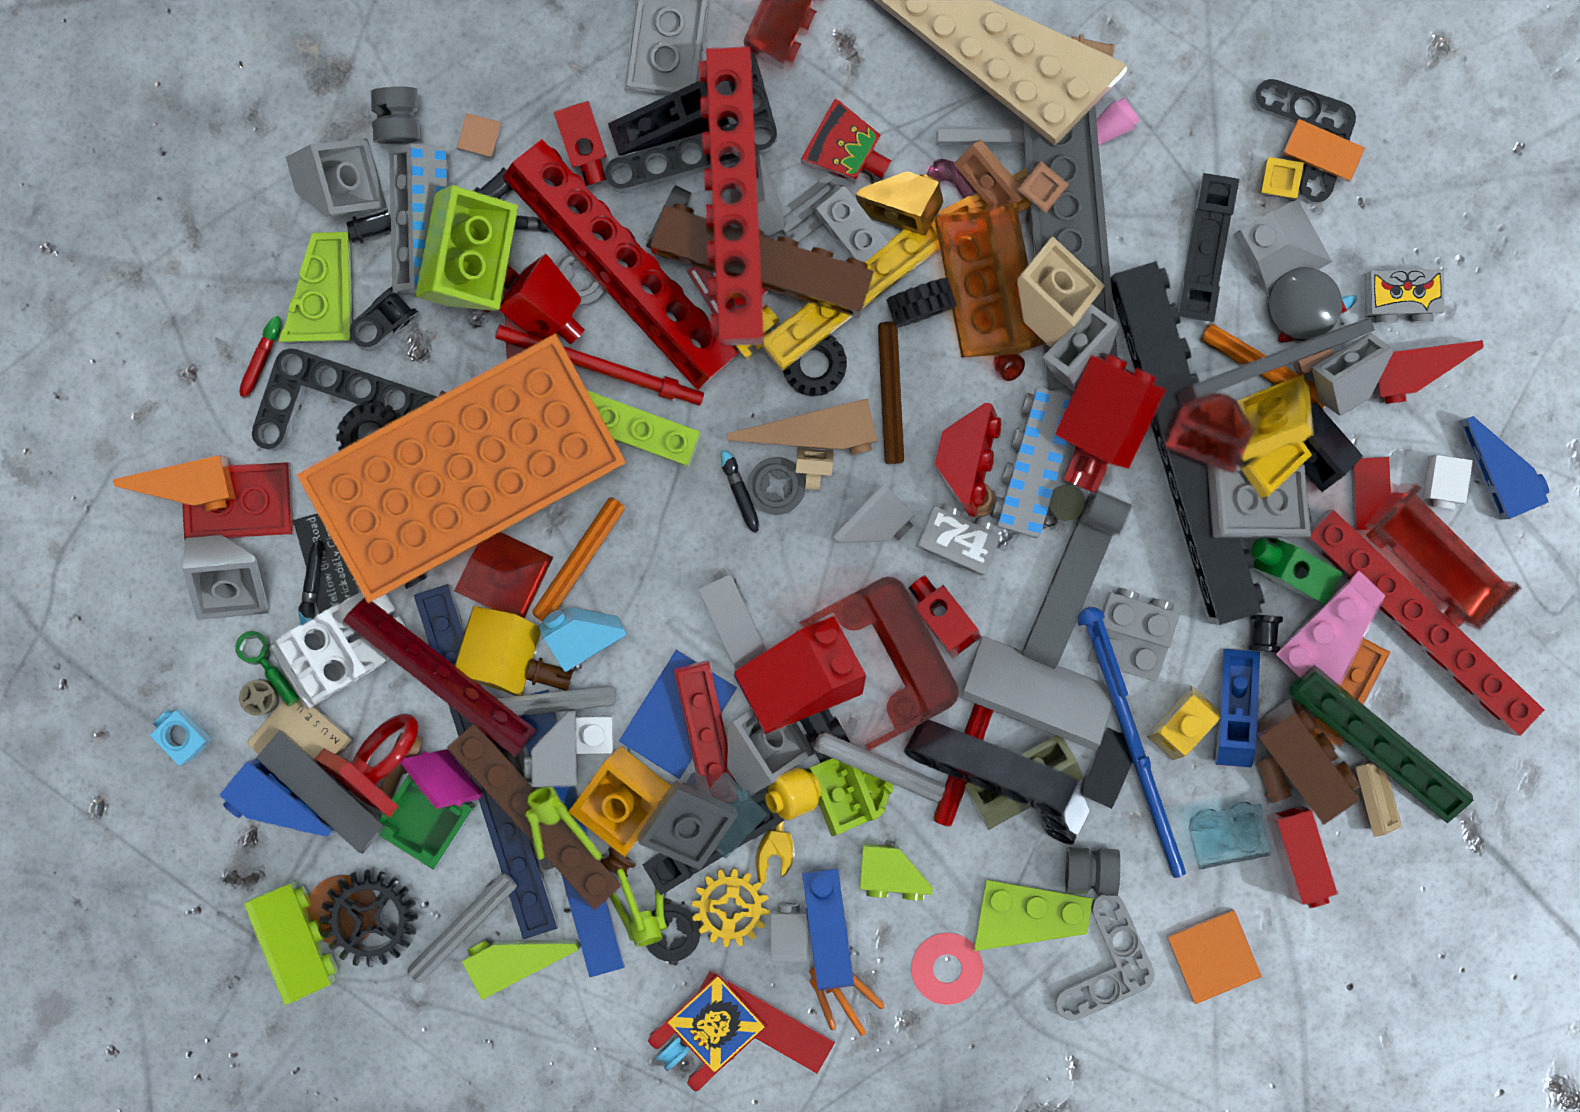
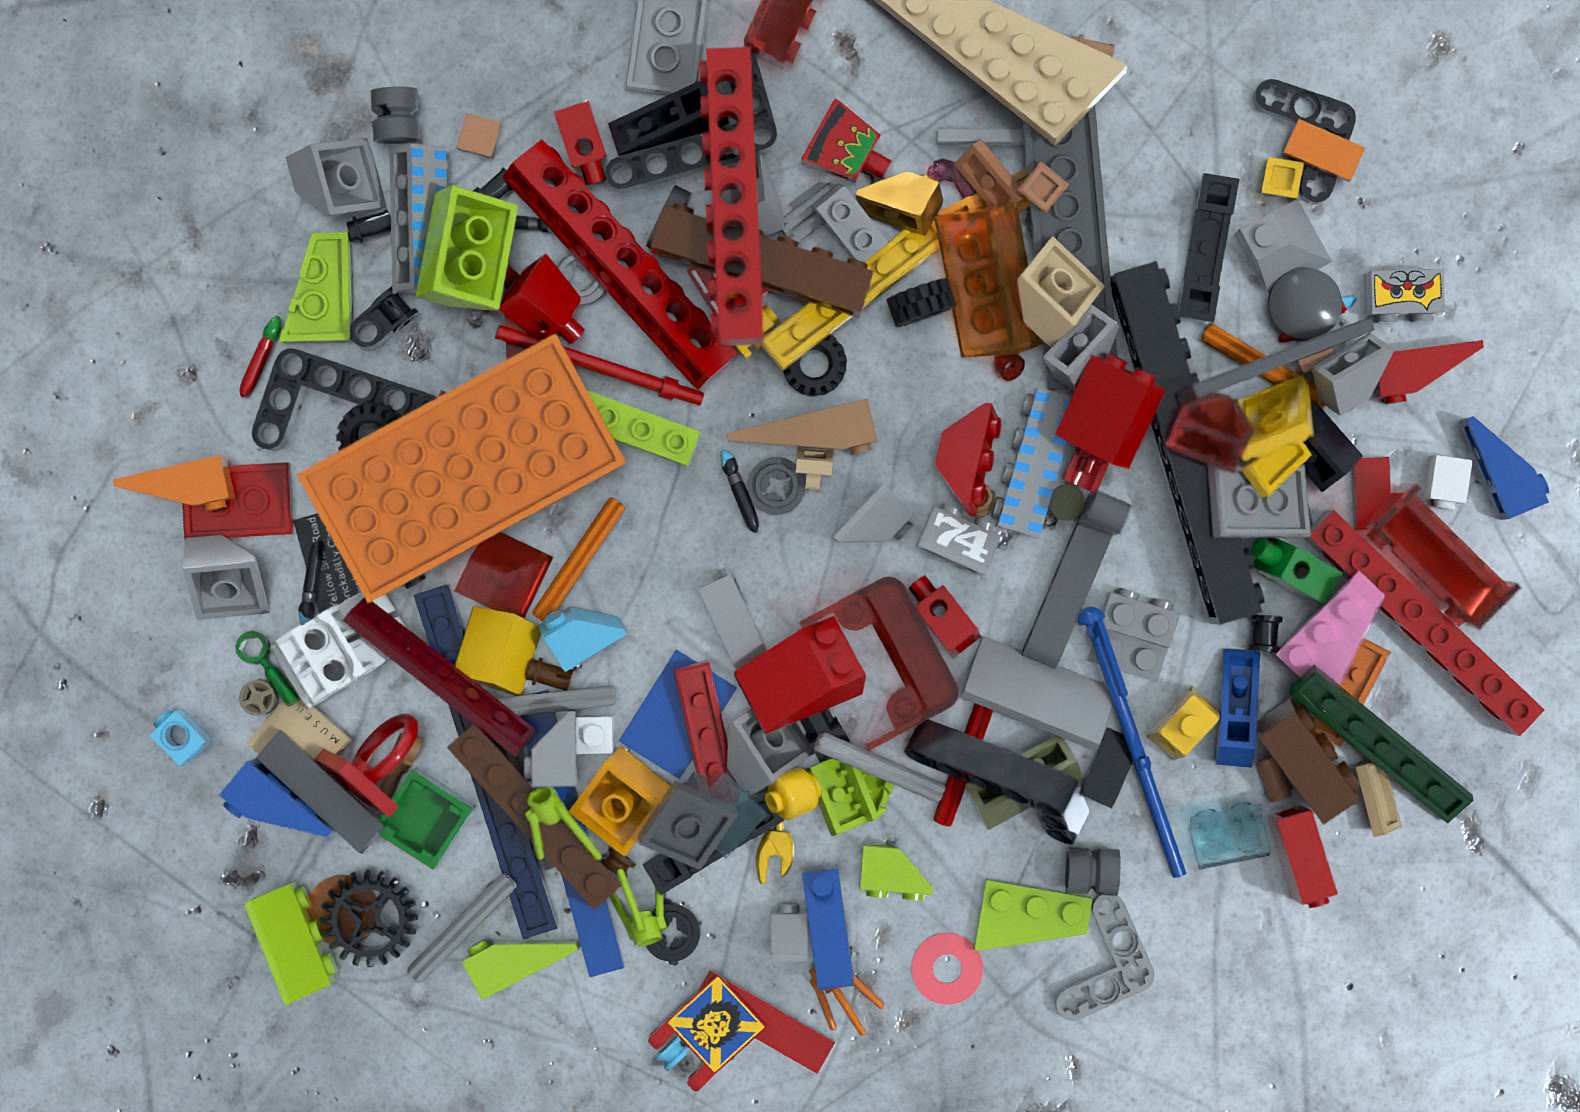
dark pink piece [401,749,483,809] -> none
yellow gear [691,868,769,947] -> none
reddish brown axle [878,322,904,464] -> none
bright pink cone [1096,97,1141,146] -> none
orange tile [1167,909,1262,1004] -> none

